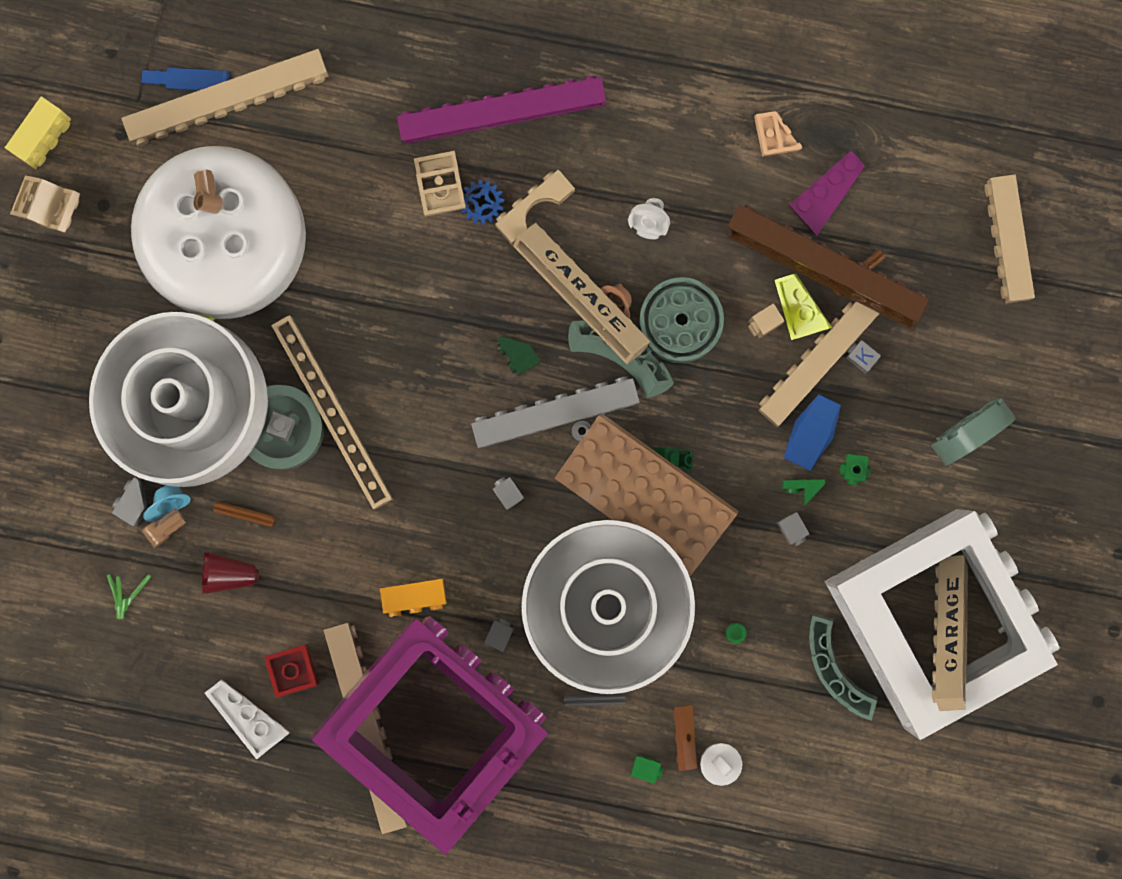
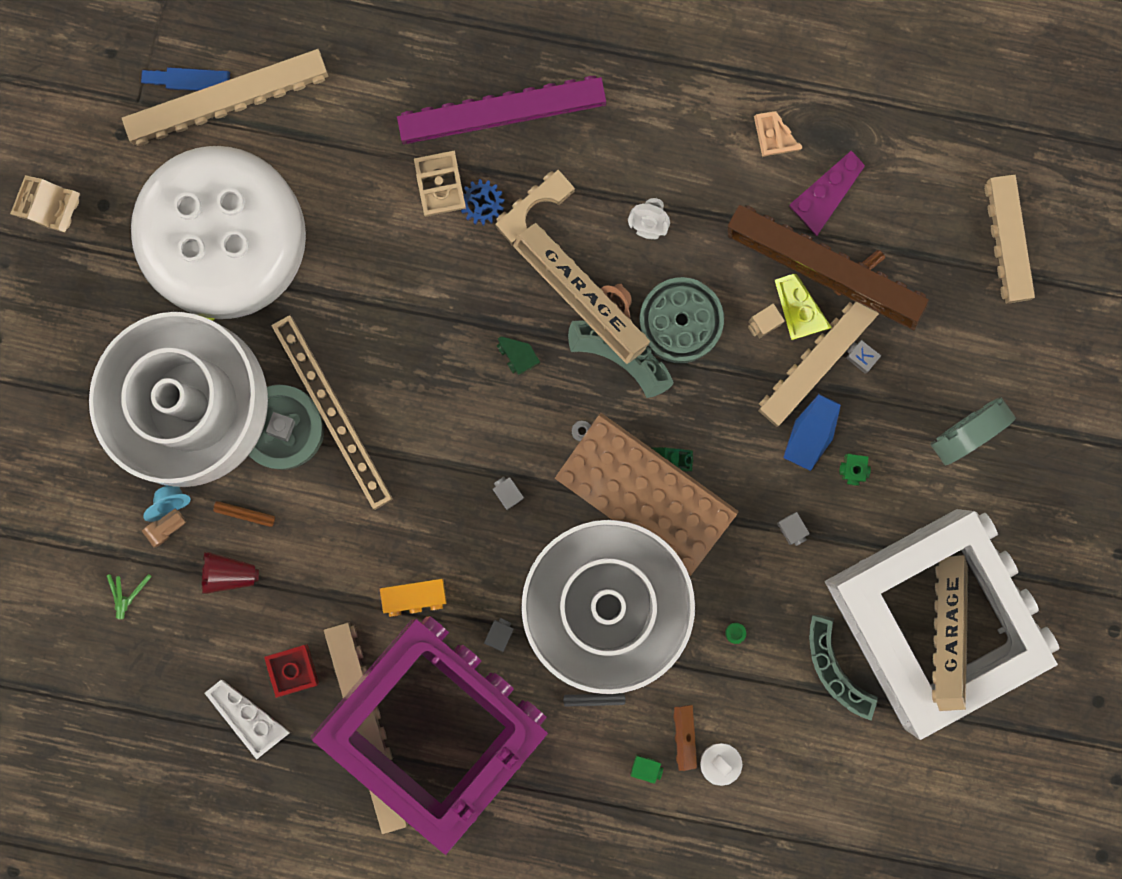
light yellow brick [5,97,71,170] -> none
light grey slope [112,477,148,527] -> none
medium nougat piece [193,169,223,214] -> none
light grey brick [471,376,640,449] -> none
green slope [781,479,825,506] -> none

